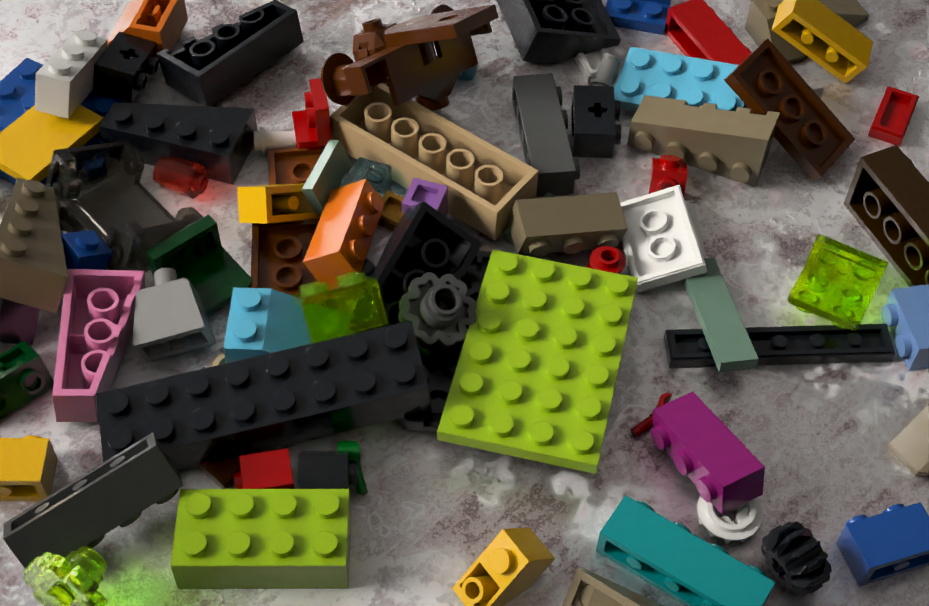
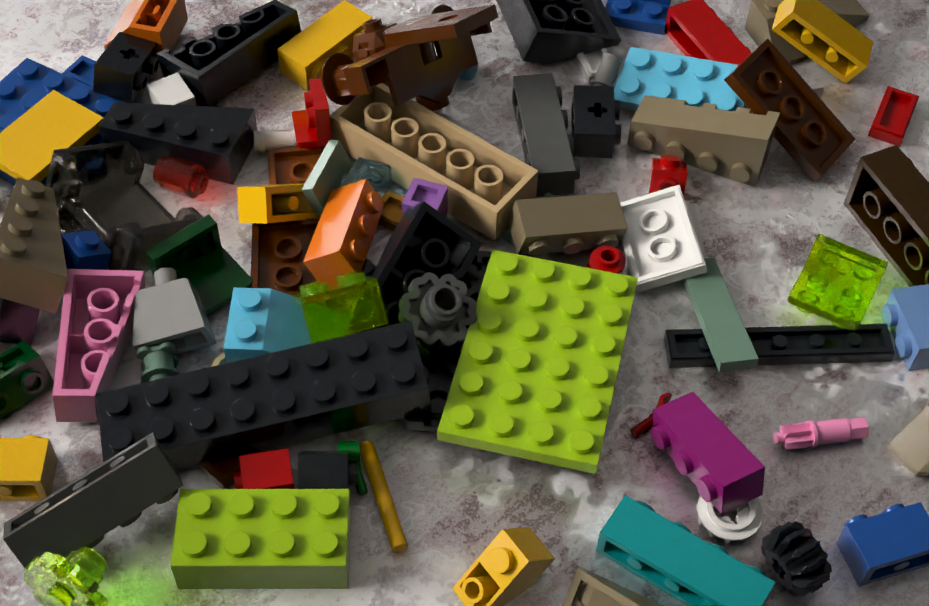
white brick [35,31,108,119] -> none
none -> sand green brick [137,342,180,383]
none -> white brick [147,72,196,106]
none -> yellow brick [277,0,373,91]
none -> yellow bar [359,441,408,553]
none -> bright pink piece [773,417,869,450]

